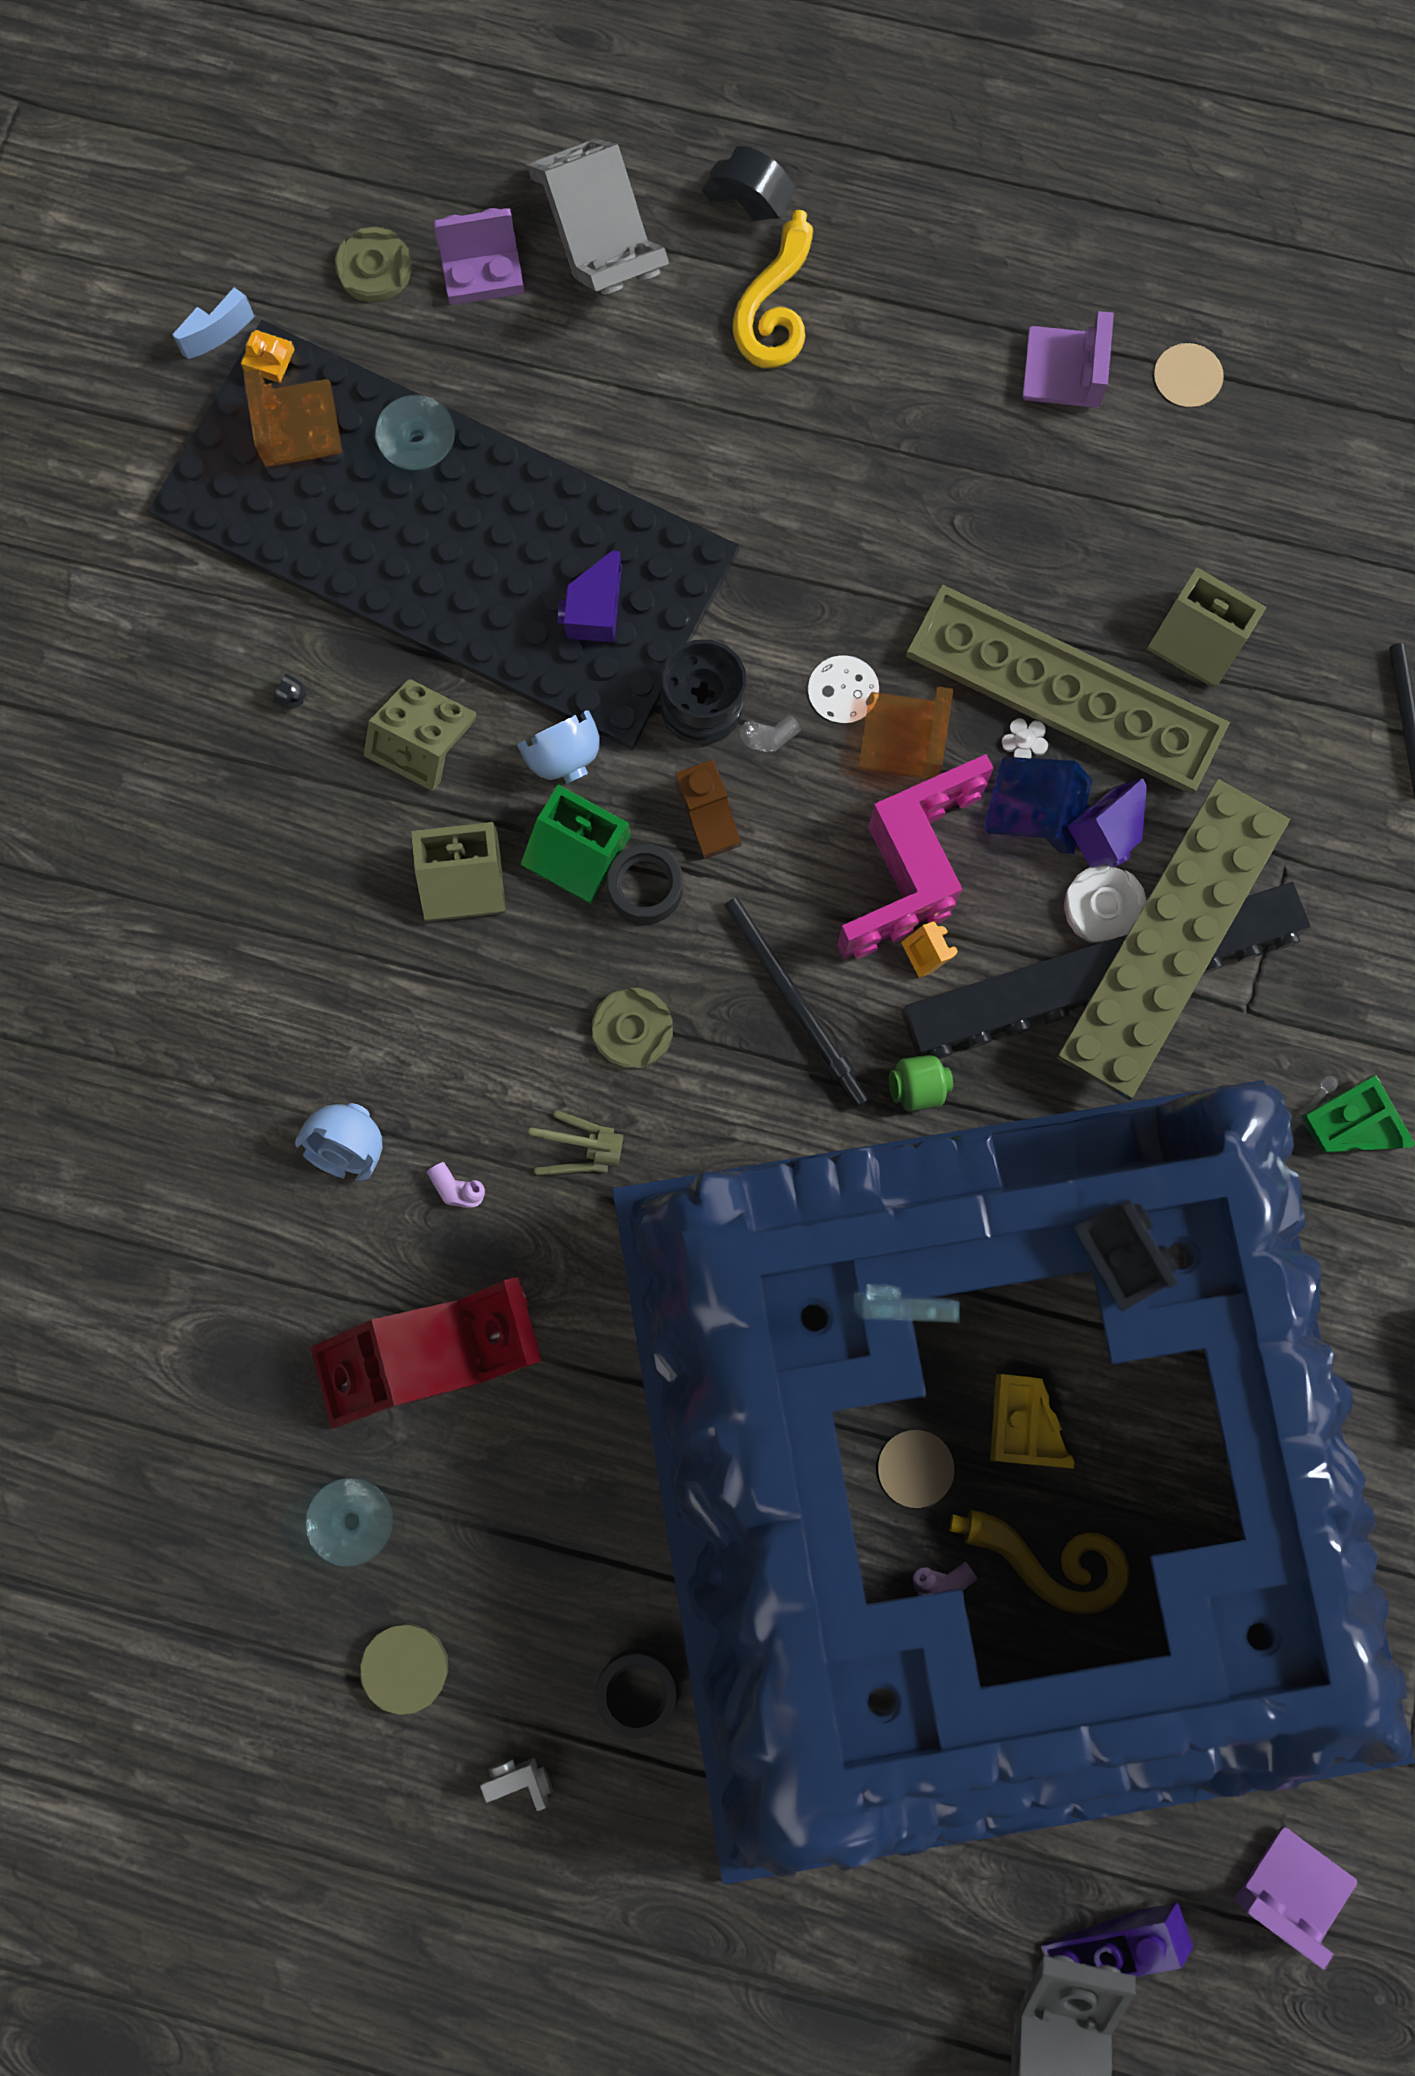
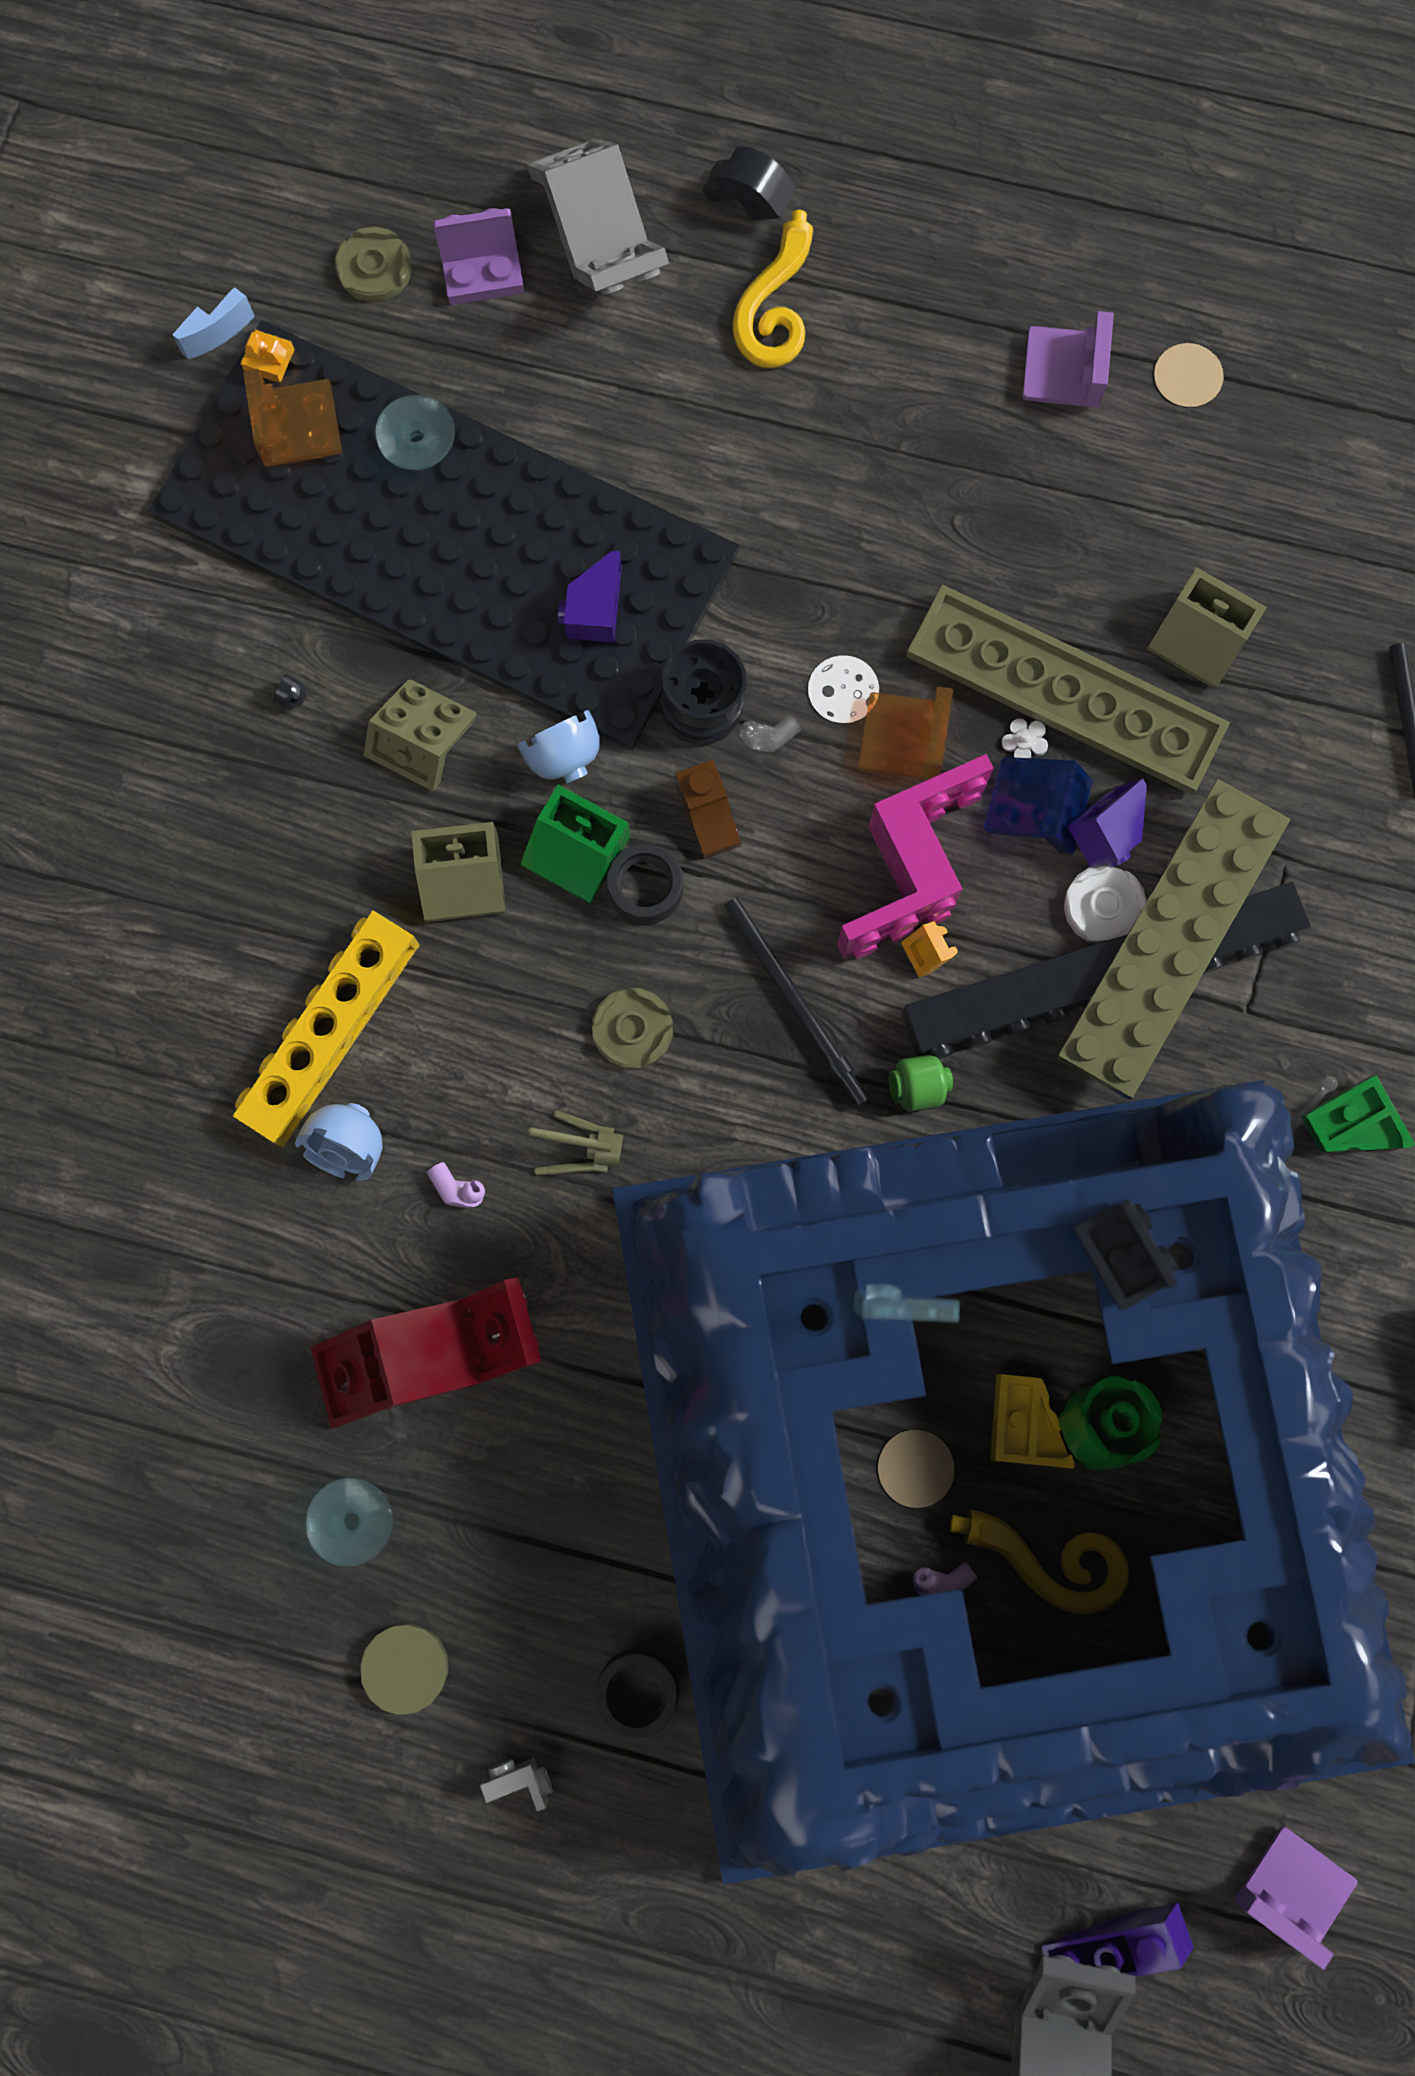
none -> yellow brick [233,911,420,1148]
none -> green brick [1058,1376,1163,1471]

